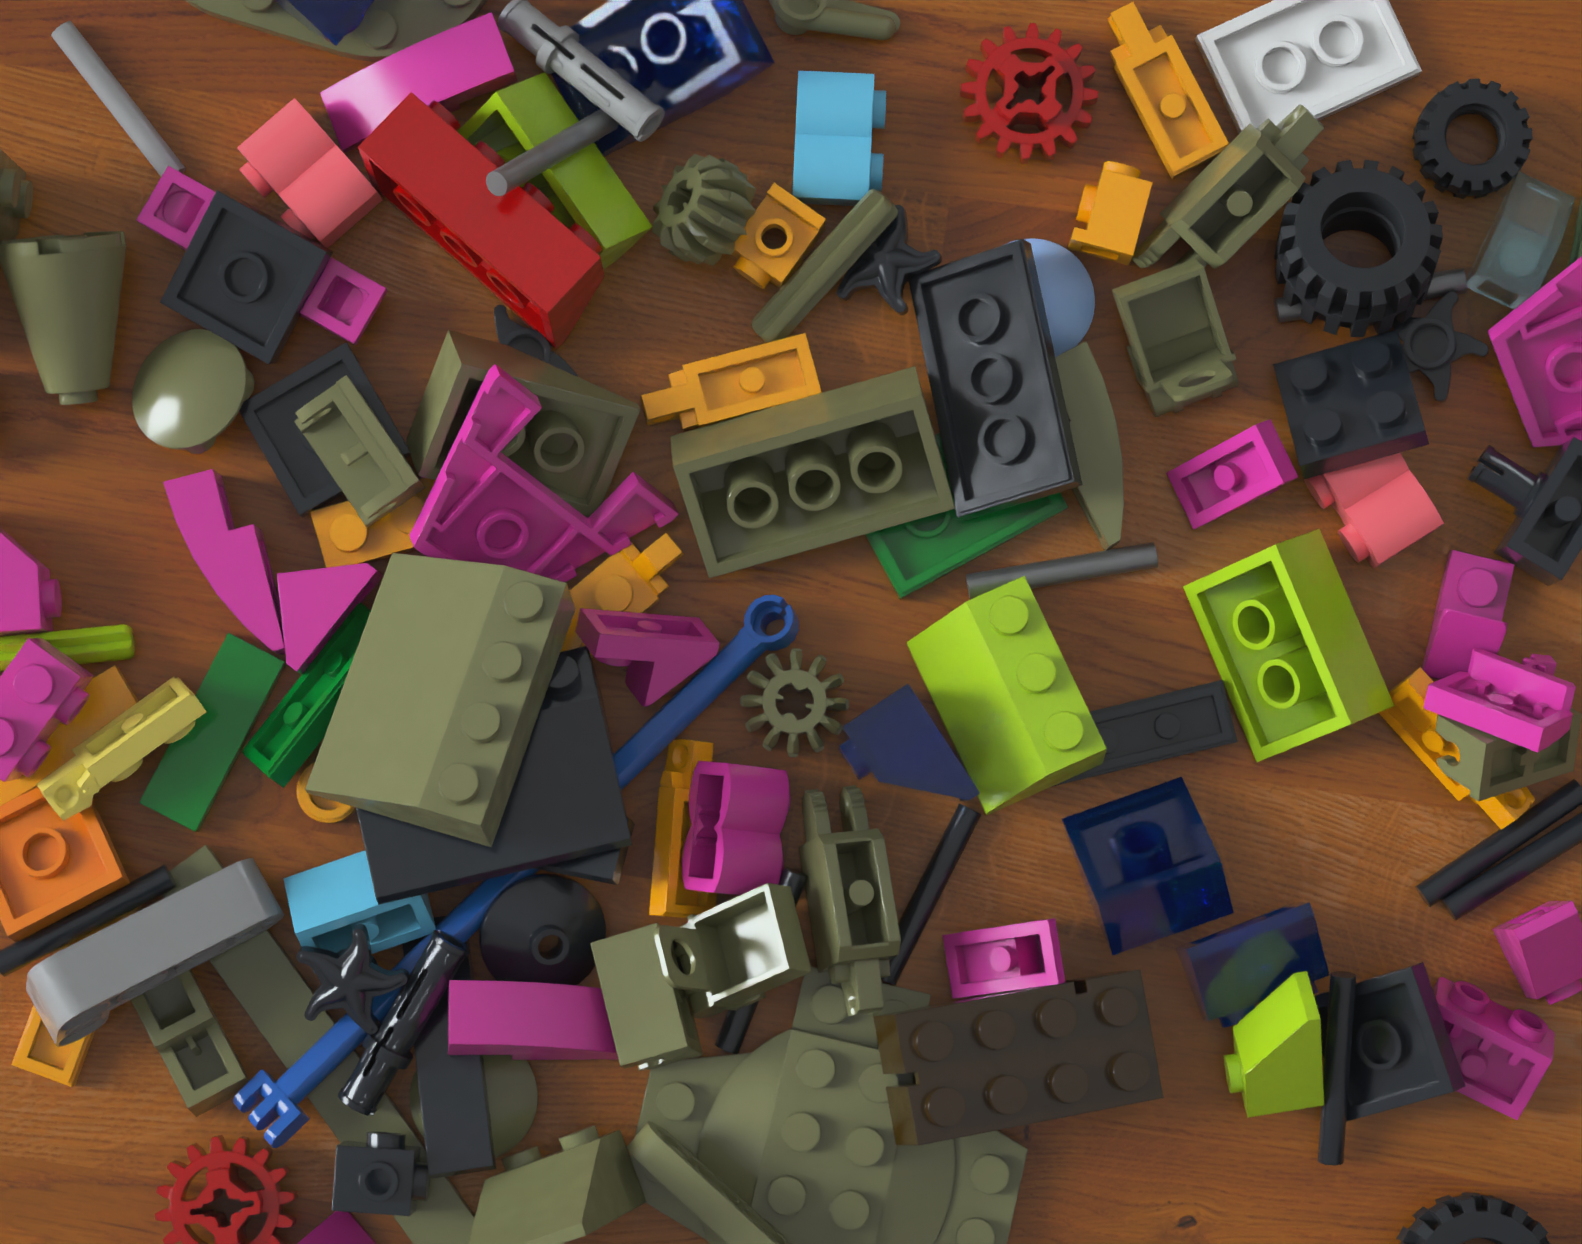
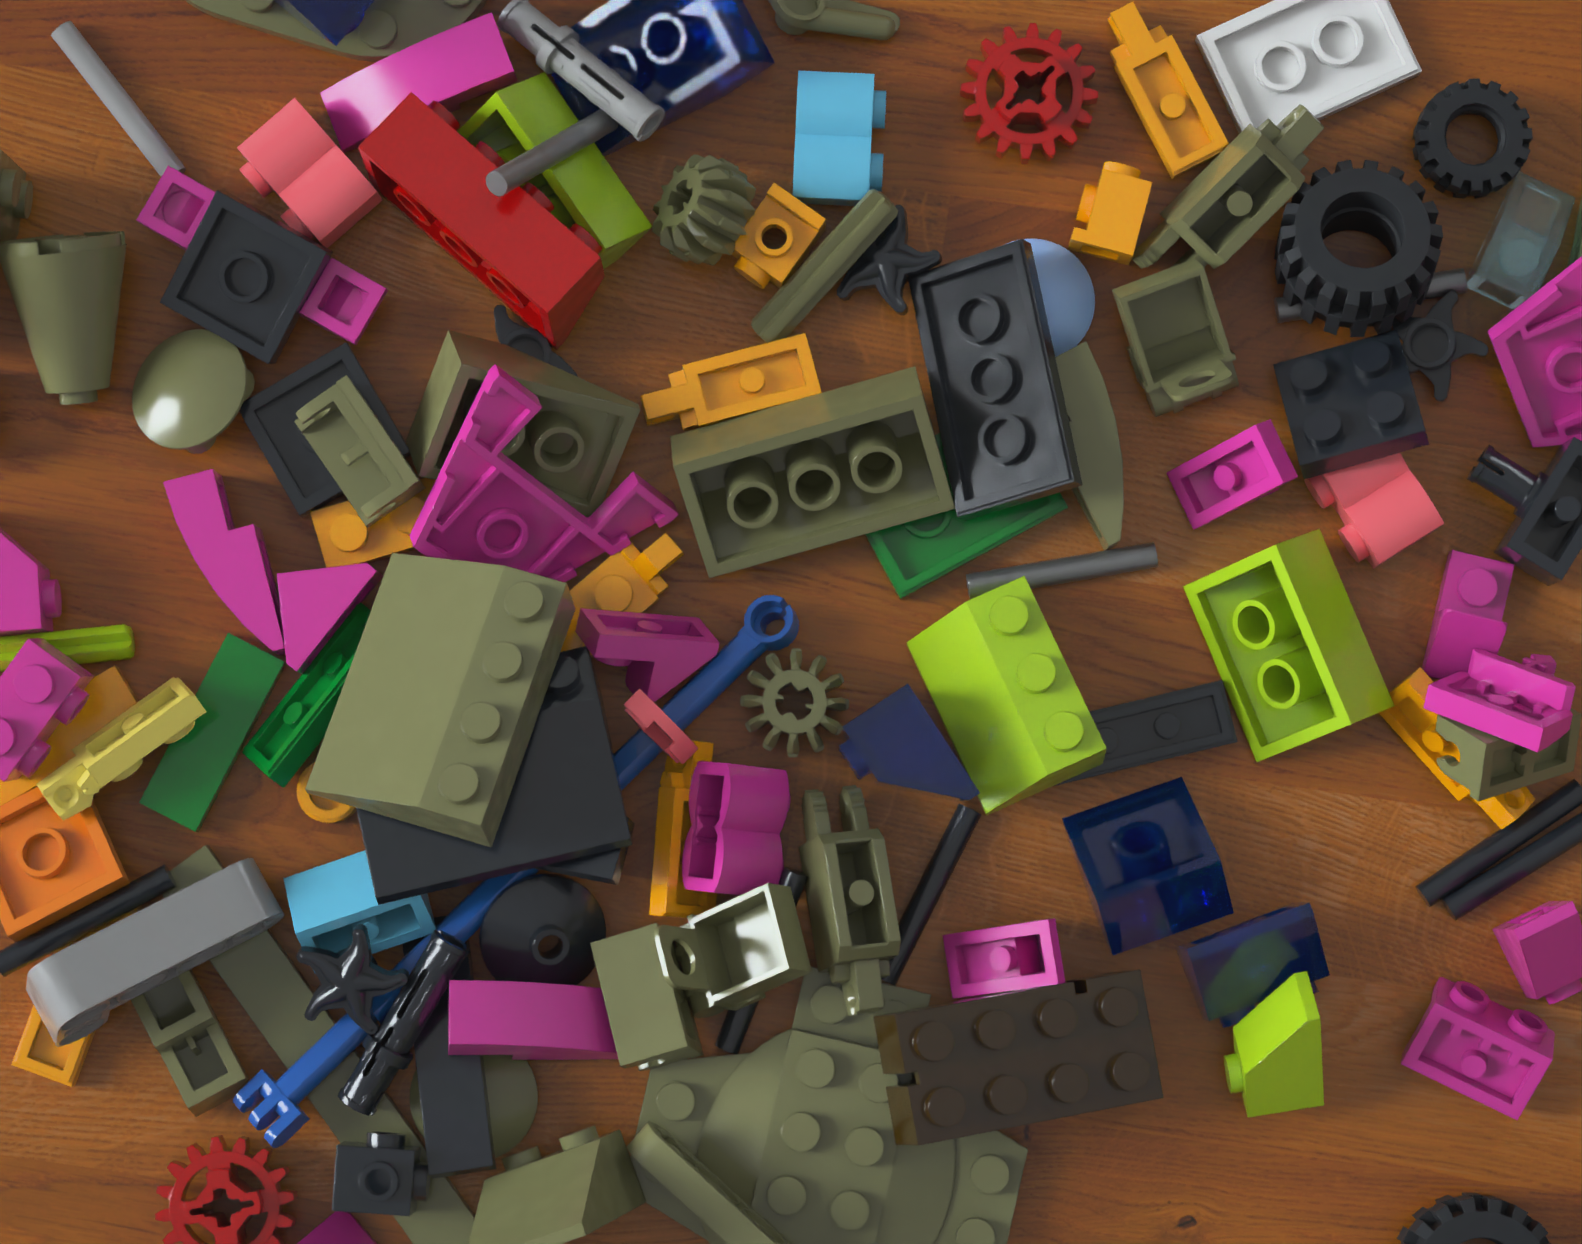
black plate [1314,962,1465,1122] -> none
black bar [1318,971,1356,1166] -> none
none -> coral tile [624,689,699,764]

